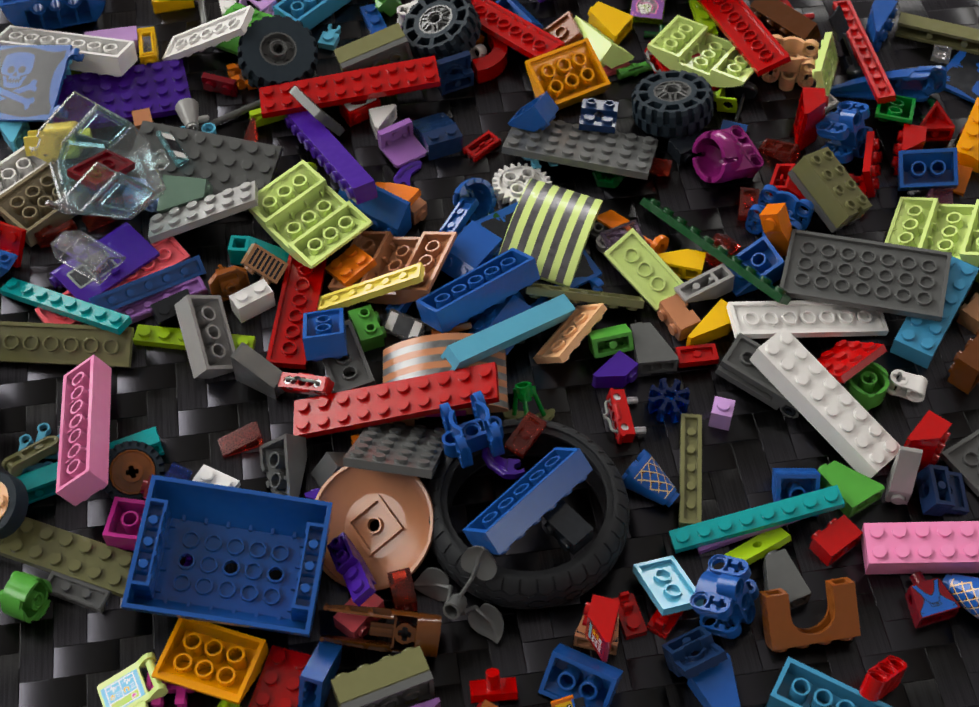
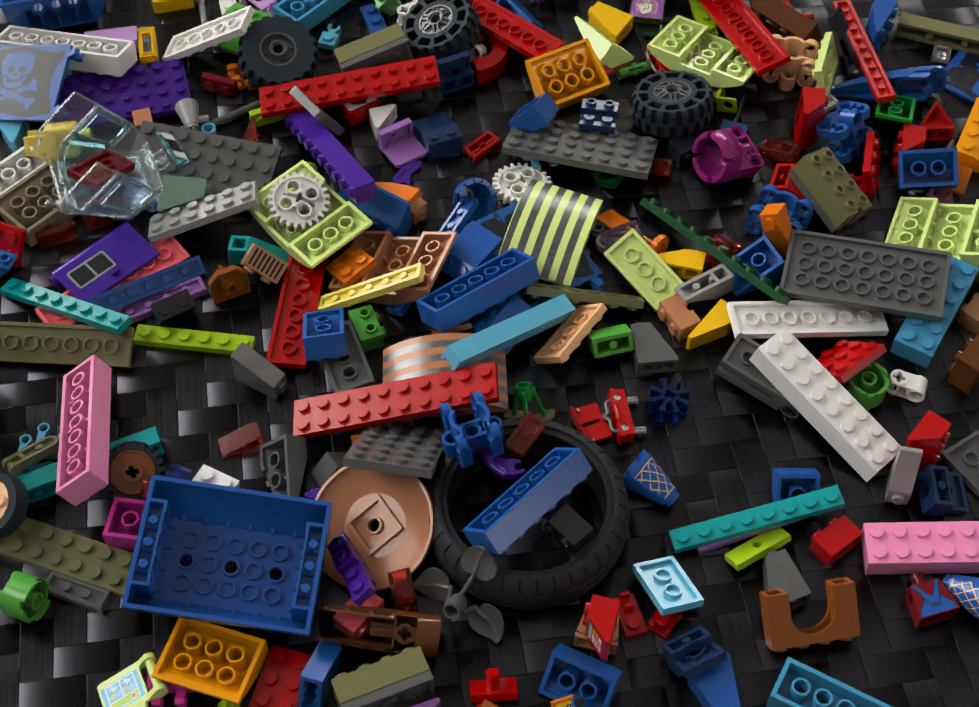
clear slope [51,230,126,285] -> none
light grey slope [174,295,235,379] -> none
white brick [229,278,276,323] -> none
red piece [277,372,334,396] -> none
slope [383,308,426,339] -> none
dark orange tile [543,11,583,46] -> none
dark purple slope [592,350,638,388] -> none
red plate [675,343,719,368] -> none
olive plate [679,413,702,527] -> none
blue piece [690,554,759,639] -> none
lavender brick [708,396,736,431] -> none
clear red plate [738,187,759,222] -> none
bright green slope [817,460,885,518] -> none
red beam [859,656,907,701] -> none
none -> white gear [267,171,330,231]
none -> red piece [569,402,613,443]

